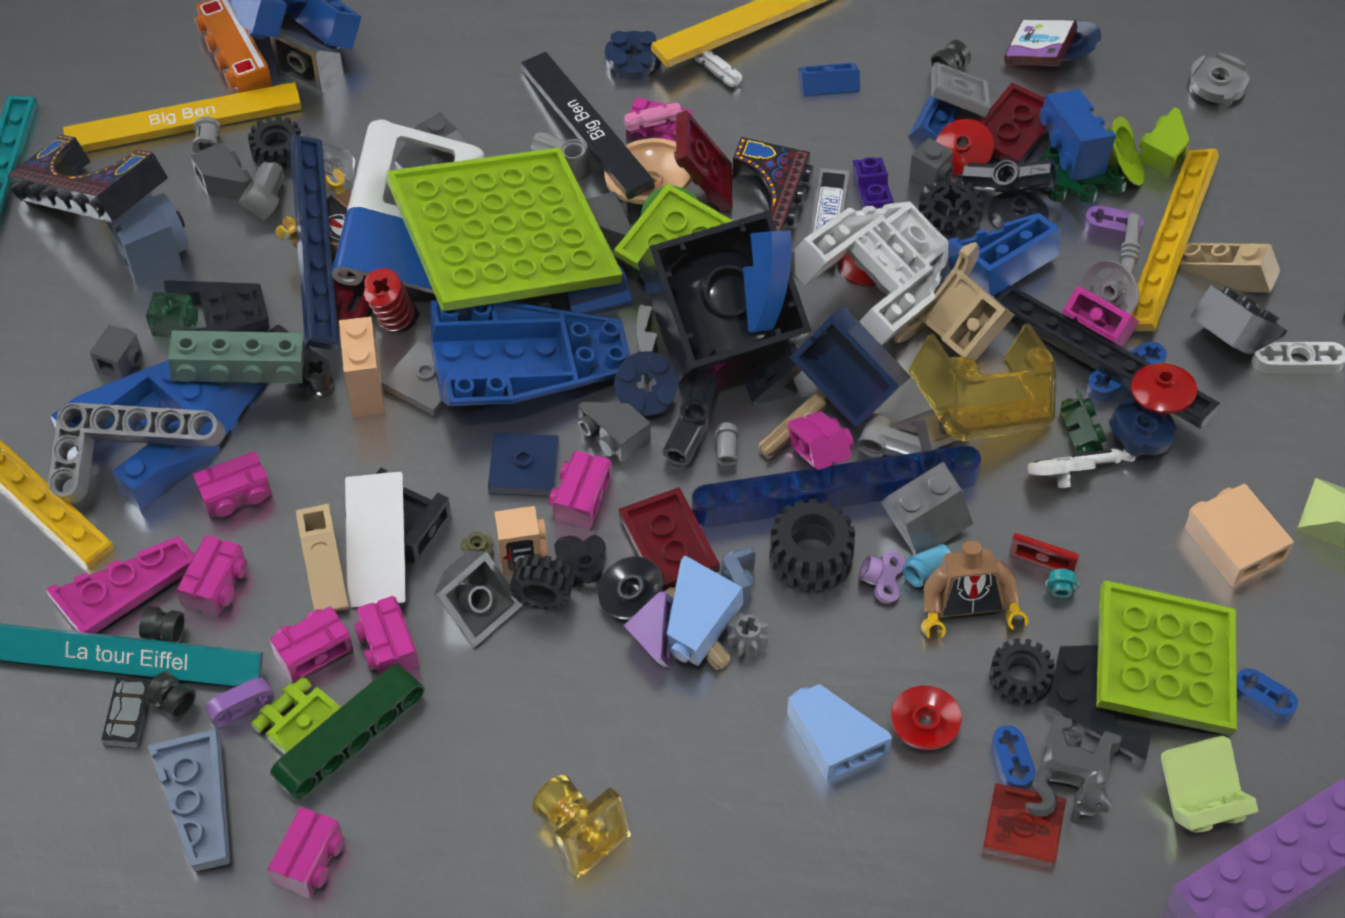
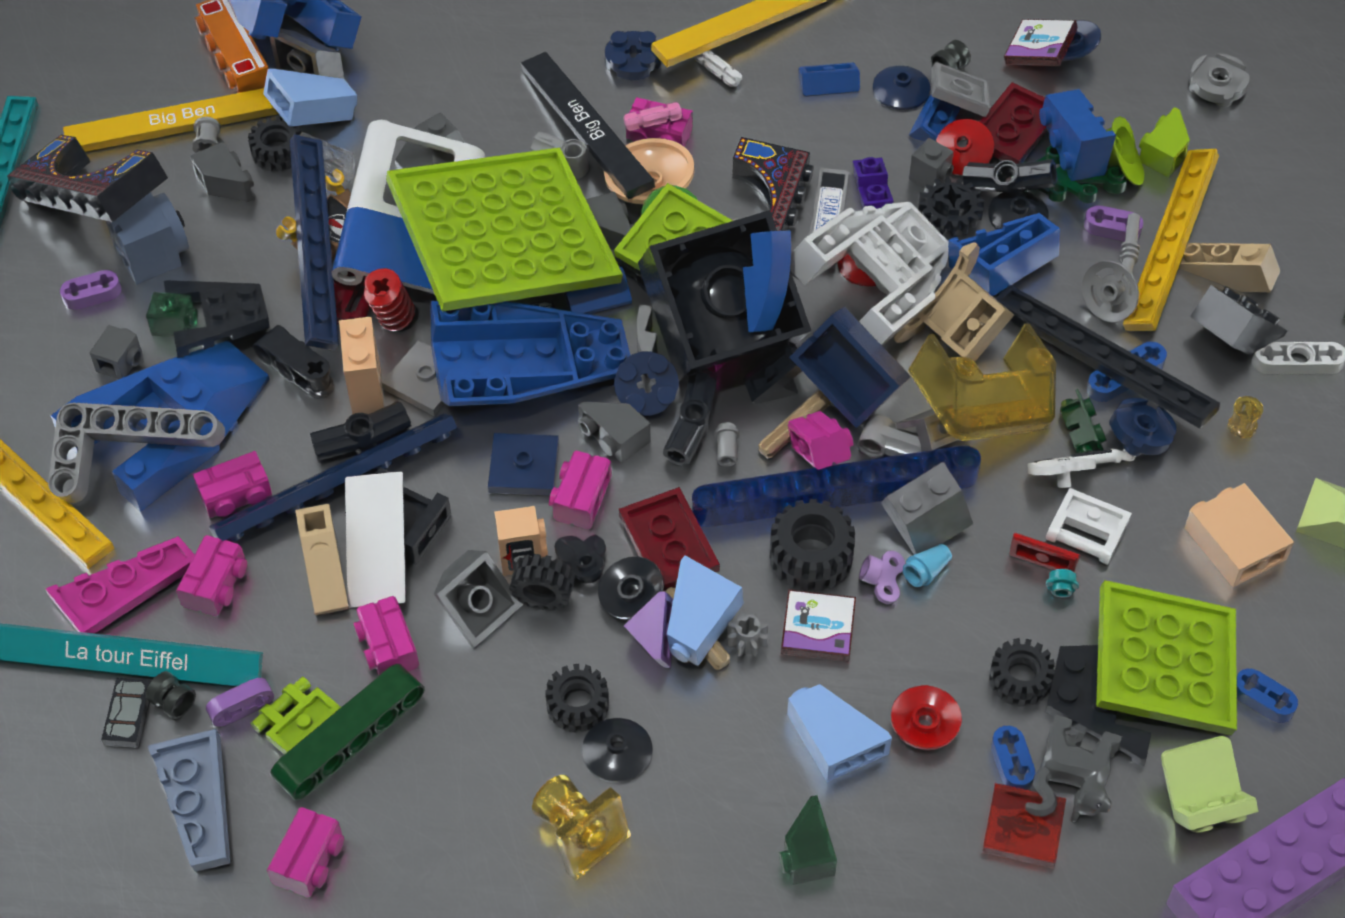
pearl dark grey wheel [139,605,185,643] -> none
sand green brick [168,330,304,384] -> none
light grey piece [239,162,285,220] -> none
dark pink brick [269,606,354,683] -> none
olive plate [461,531,494,556] -> none
dark red plate [674,110,733,212] -> none
sand blue bracket [721,547,756,605] -> none
torso [921,540,1028,639] -> none
dark pink brick [1062,285,1139,348] -> none
red dish [1131,363,1197,414] -> none
none -> medium lavender beam [60,270,121,310]
none -> dark blue plate [209,413,457,542]
none -> light blue slope [263,69,357,127]
none -> black piece [310,401,411,461]
none -> black tyre [545,664,609,732]
none -> black dish [582,718,653,783]
none -> clear green slope [779,795,837,885]
none -> tile [781,589,856,662]
none -> dark blue dish [872,66,931,110]
none -> white plate [1046,488,1132,565]
none -> clear yellow bush [1228,396,1263,438]

